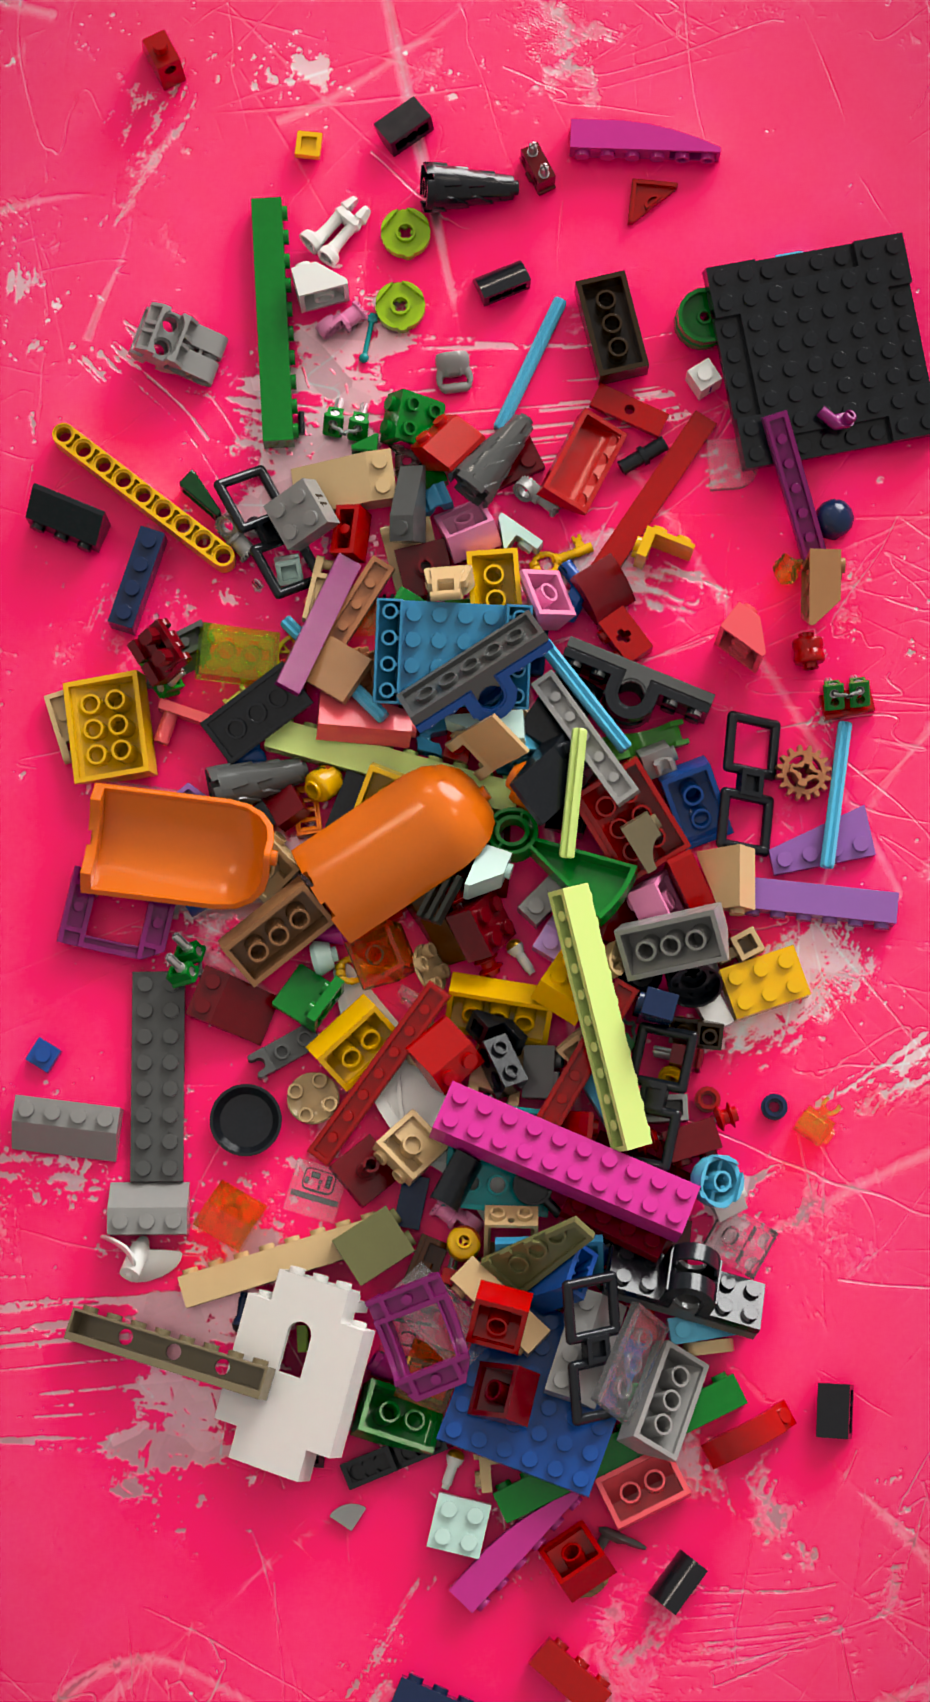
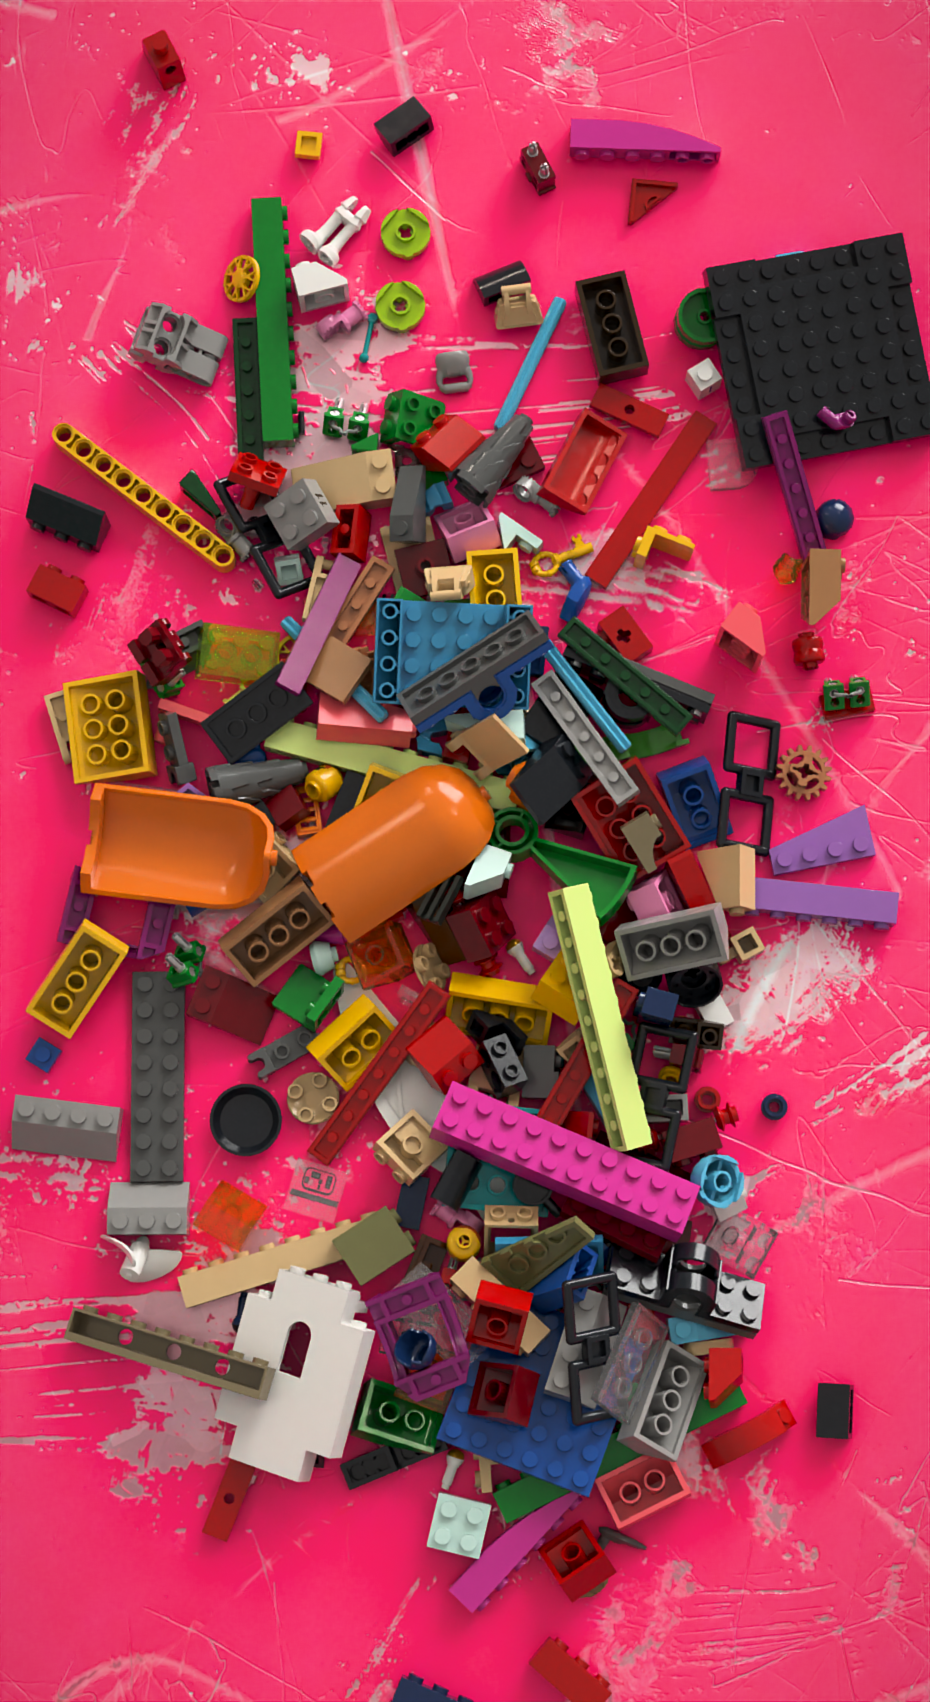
dark blue brick [108,526,168,636] -> none
lime tile [296,1325,309,1353] -> none
dark red tile [329,1134,396,1208] -> none
light grey tile [330,1504,366,1531] -> none
dark pink cone [366,1351,394,1384] -> none
black cone [420,162,519,213] -> none
light grey brick [517,875,562,929] -> none
bright pink slope [519,569,576,631] -> none
yellowish green axle [559,728,587,859] -> none
dark red slope [570,553,636,625] -> none
black pin [617,436,669,475] -> none
light grey brick [636,740,679,780] -> none
black brick [648,1549,708,1615] -> none
yellow brick [720,945,811,1022] -> none
brick [792,1096,841,1146] -> none
medium azure axle [820,721,852,869] -> none
none -> yellow brick [25,918,129,1039]
none -> red brick [26,564,89,618]
none -> dark grey plate [157,711,197,785]
none -> red tile [202,1458,256,1542]
none -> yellow wheel [223,255,260,303]
none -> red plate [227,452,287,510]
none -> dark green tile [232,317,264,460]
none -> dark blue hair [394,1328,437,1370]
none -> tan piece [494,283,544,330]
none -> dark green tile [557,616,694,737]
none -> red slope [704,1348,743,1408]

